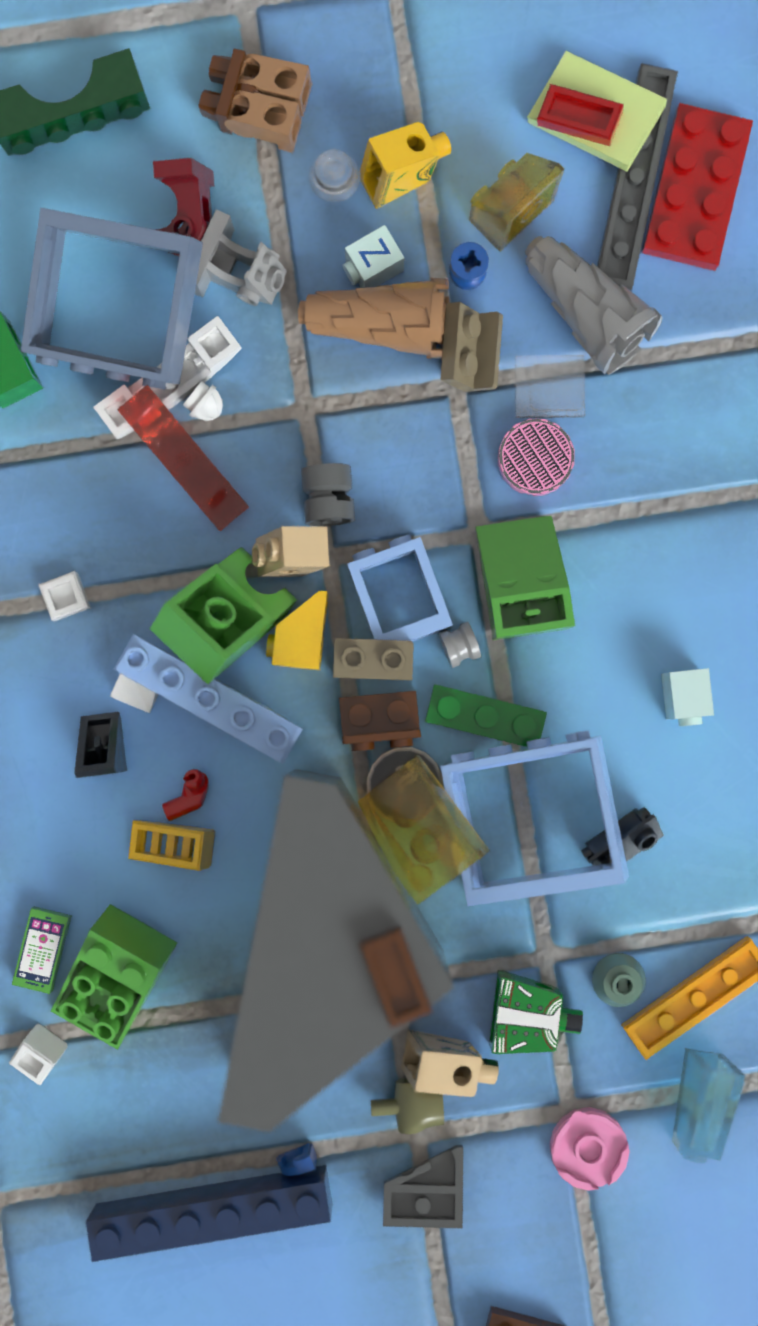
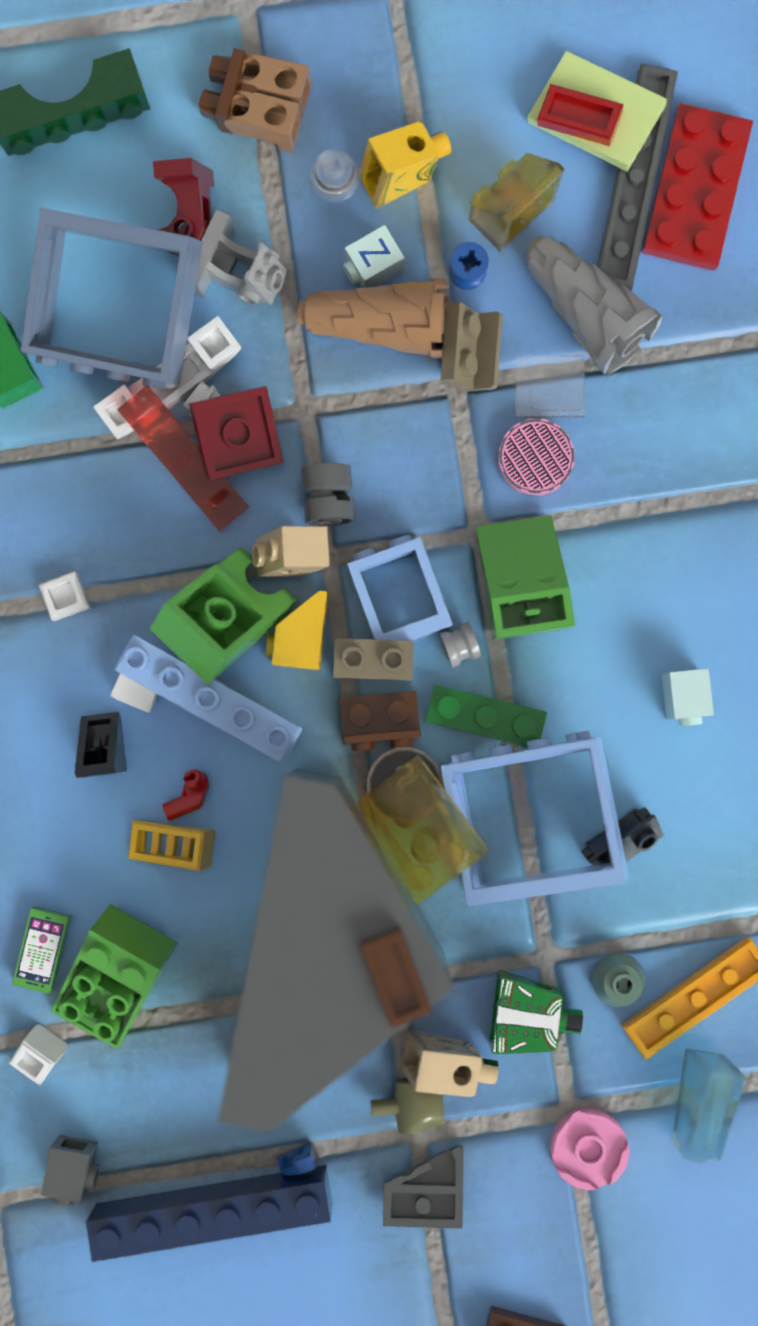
none -> dark grey brick [41,1135,100,1205]
none -> dark red plate [189,386,284,481]

